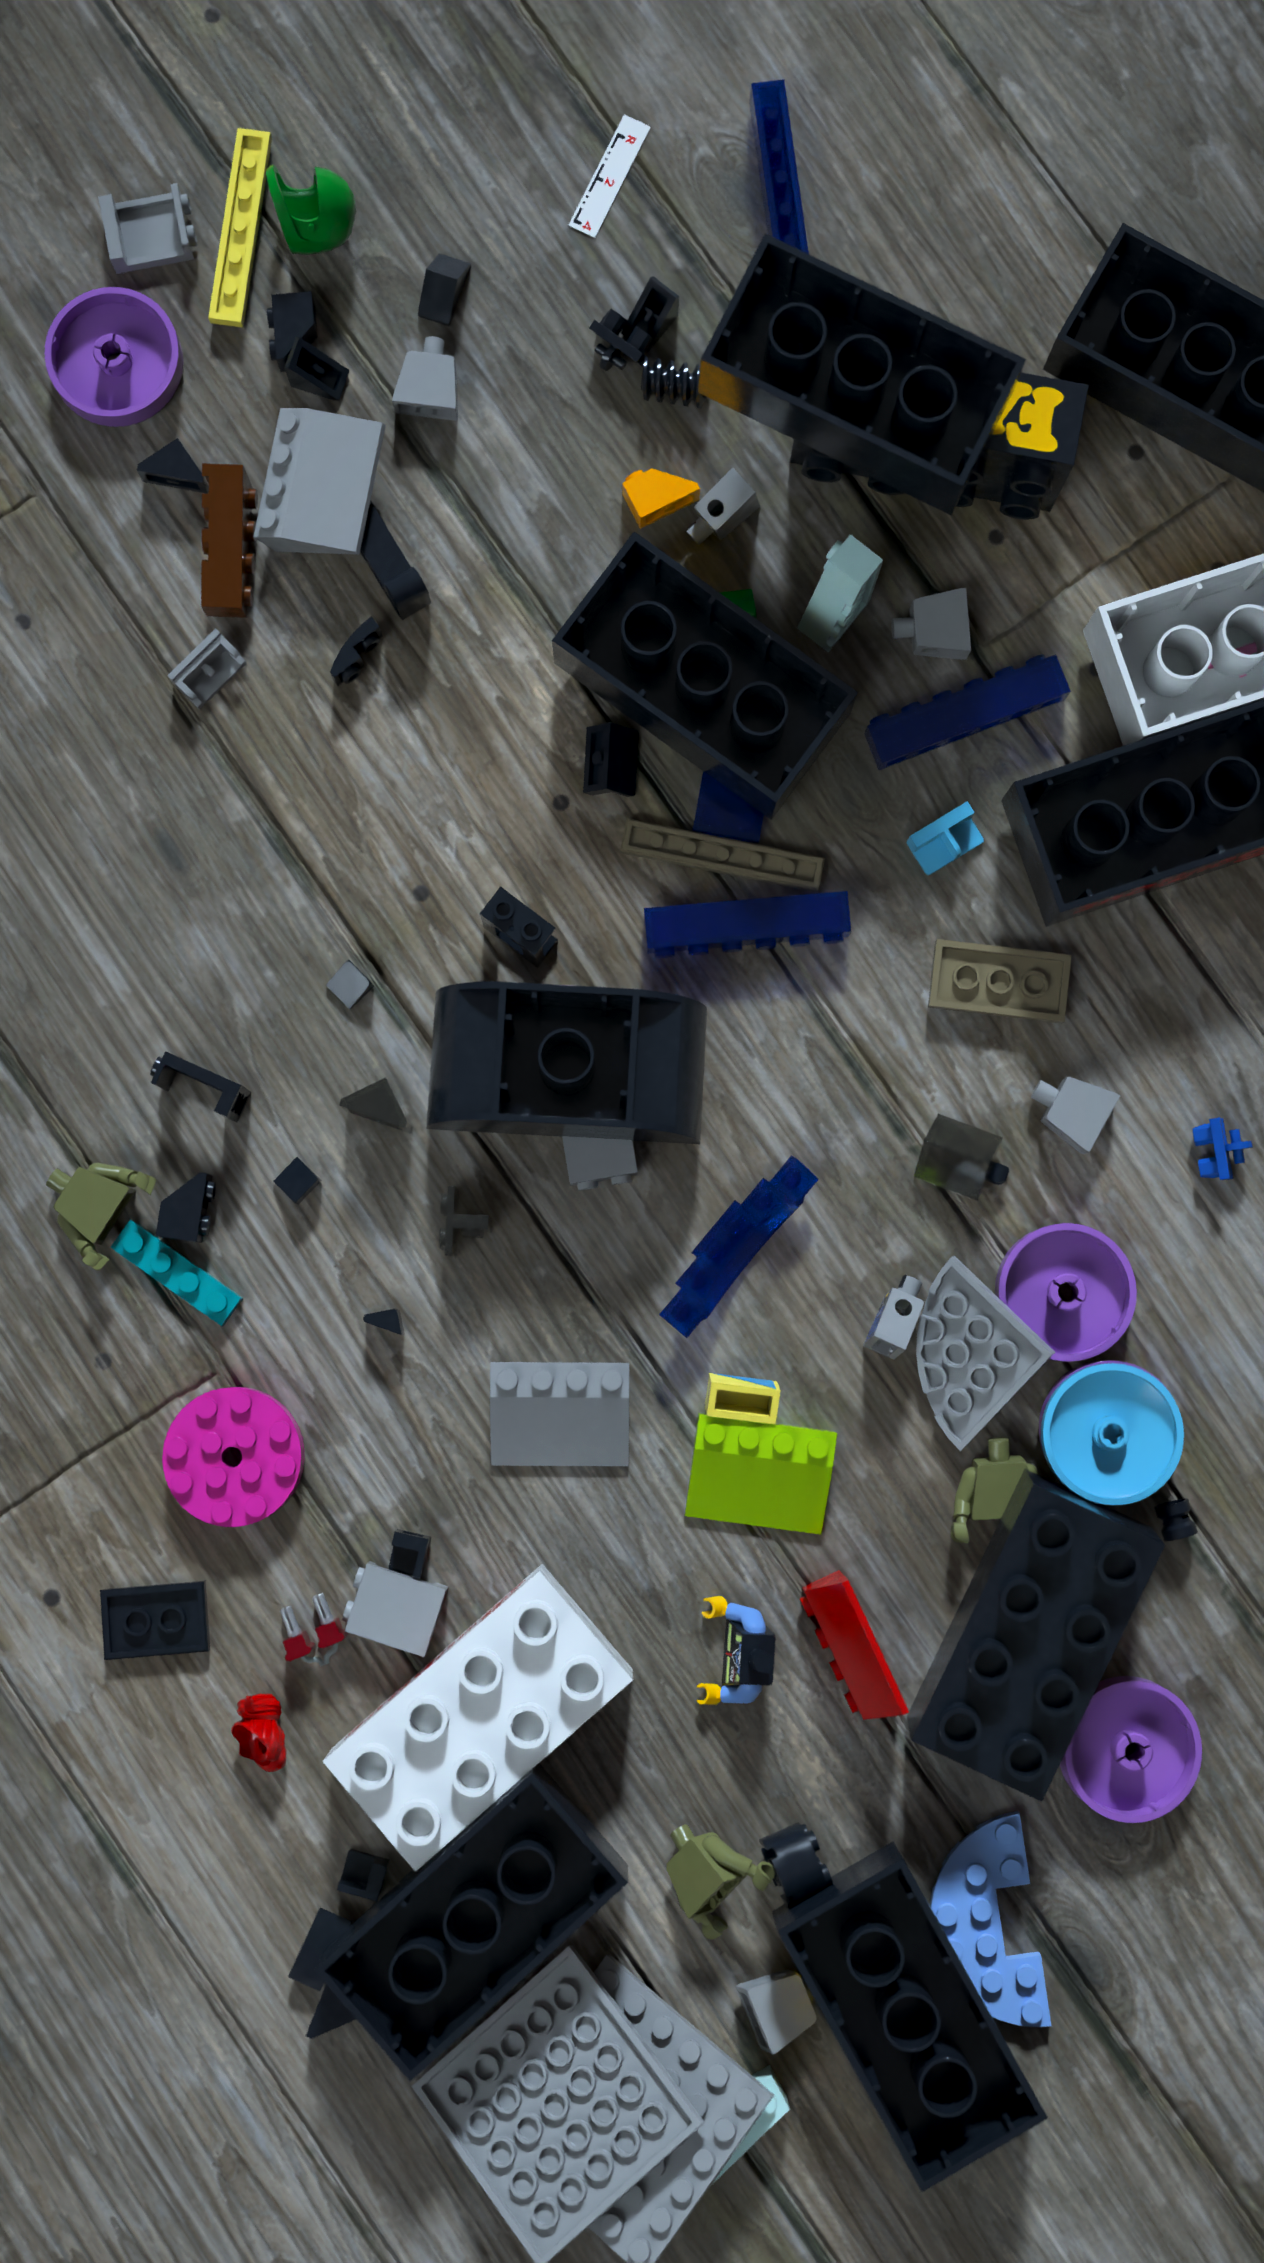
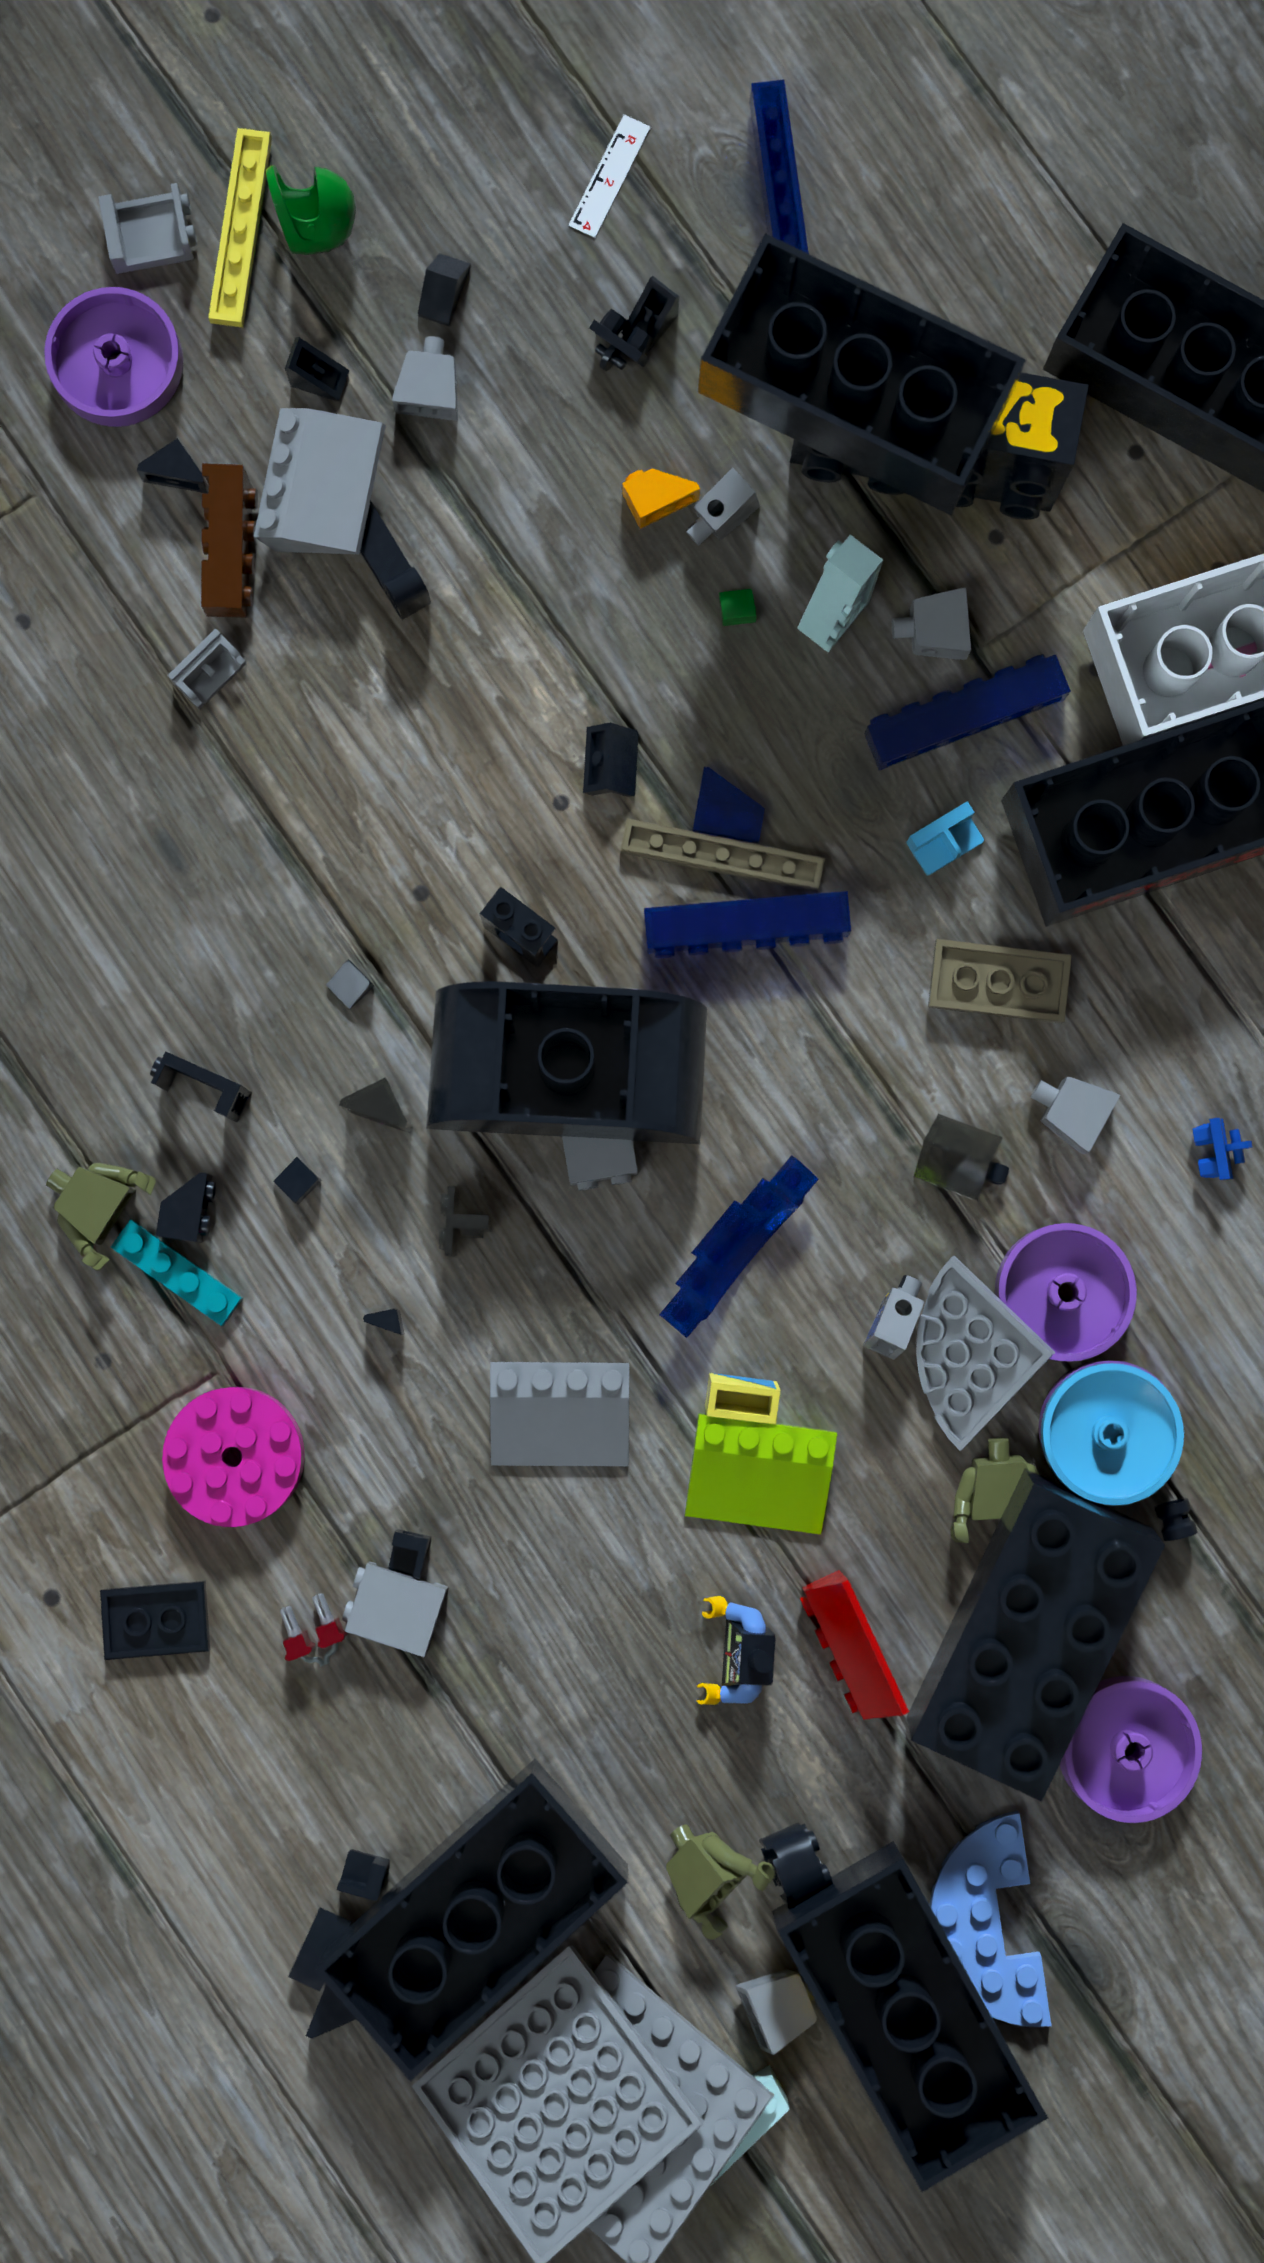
red hair [231,1694,287,1772] -> none
black slope [267,291,318,372] -> none
white brick [323,1564,633,1872] -> none
black slope [330,616,383,686] -> none
black brick [552,532,858,820] -> none
black piece [641,356,707,409] -> none

